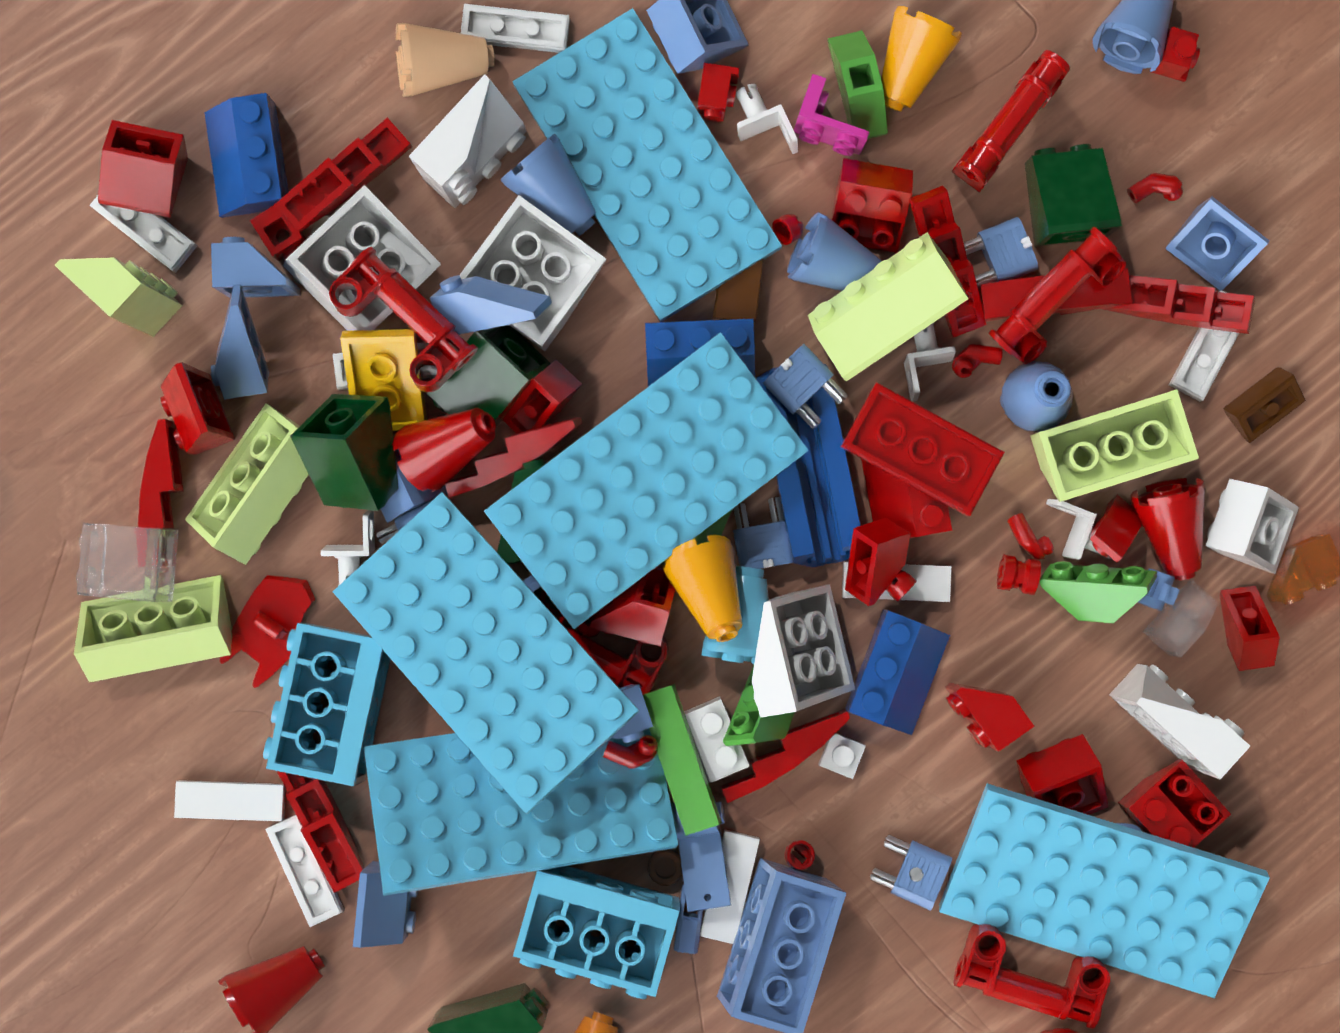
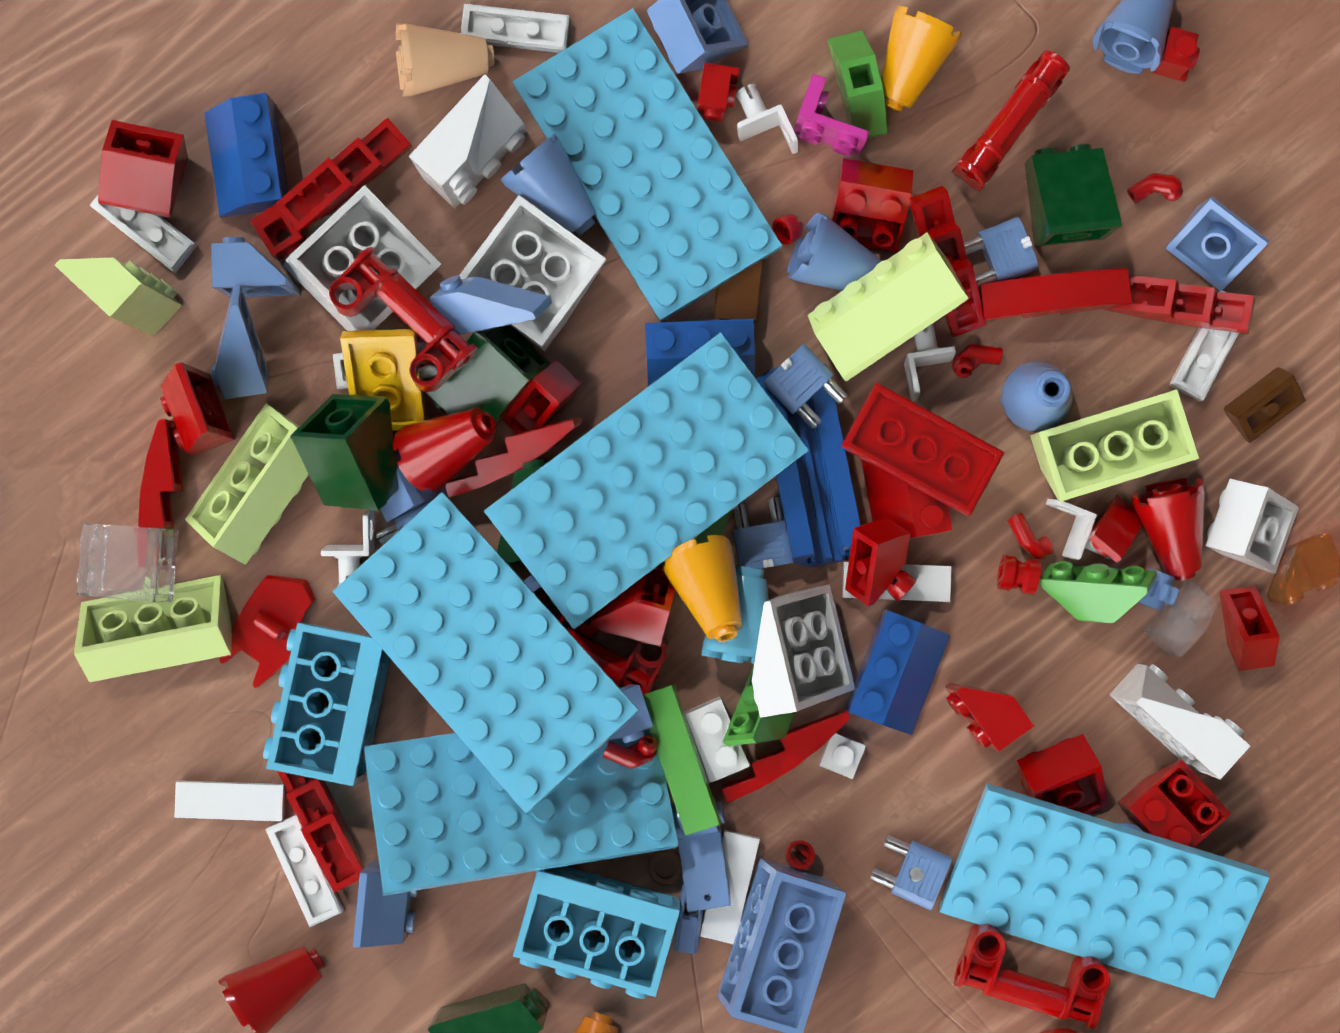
red piece [988,227,1126,364] -> none

